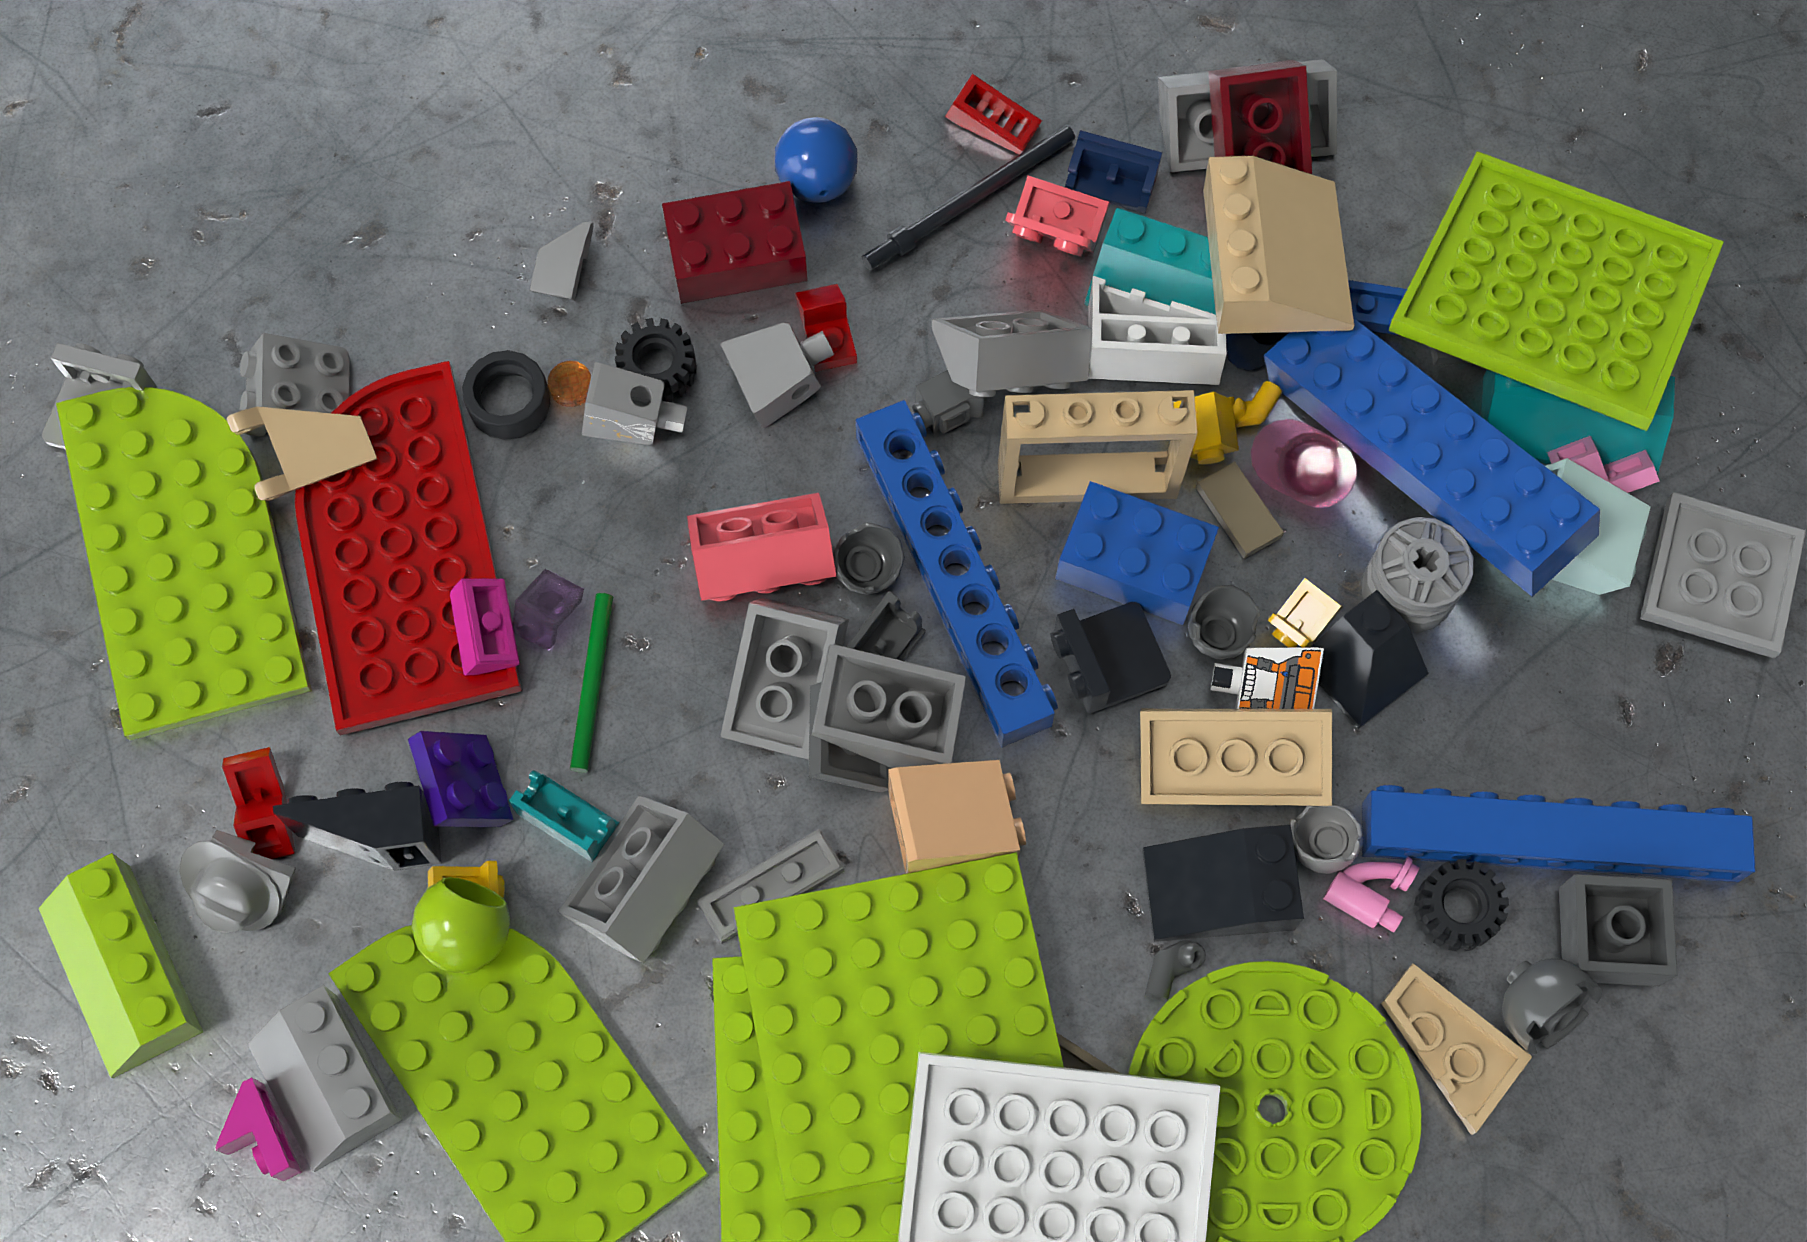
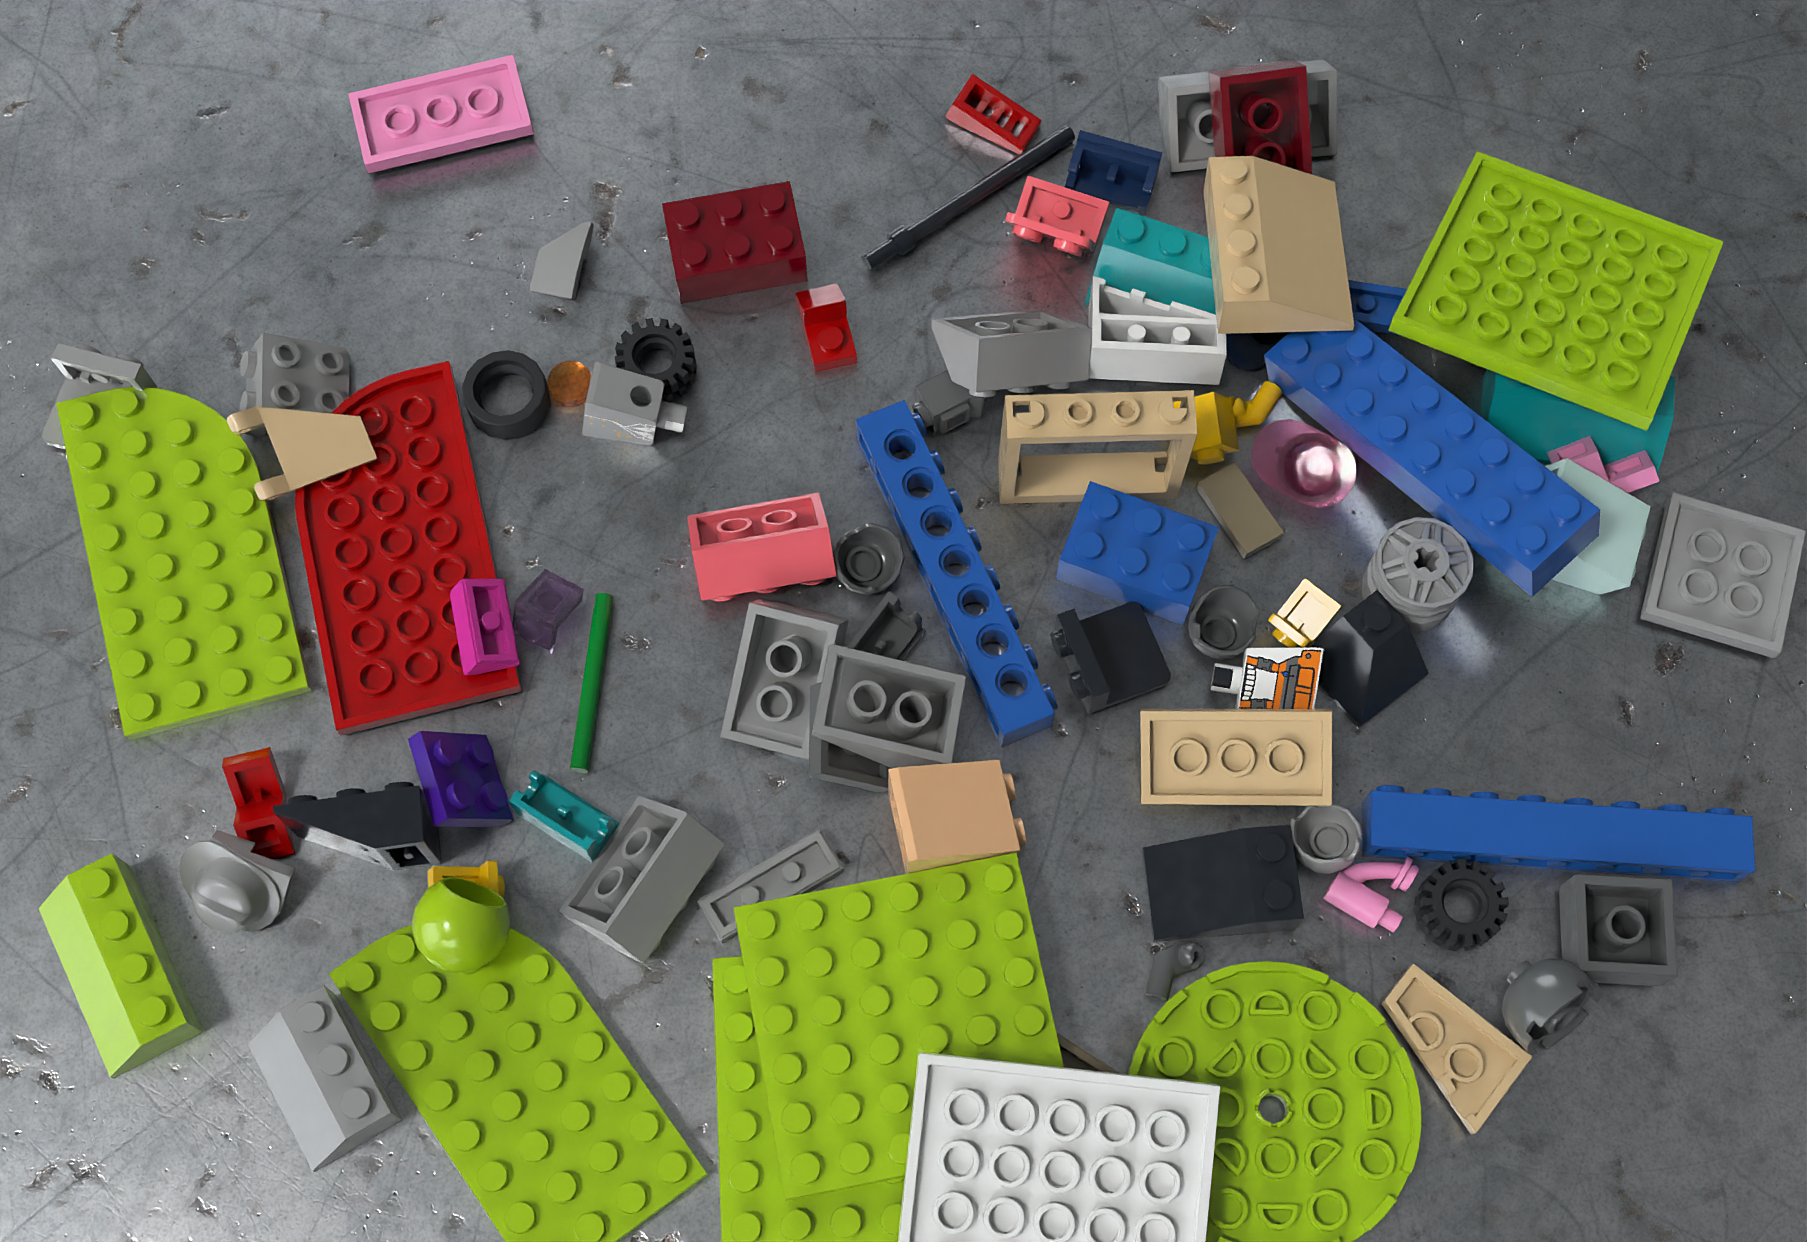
dark pink slope [215,1077,302,1182] -> none
light grey torso [720,322,834,429] -> none
blue helmet [775,117,858,203] -> none
none -> bright pink plate [348,55,534,173]

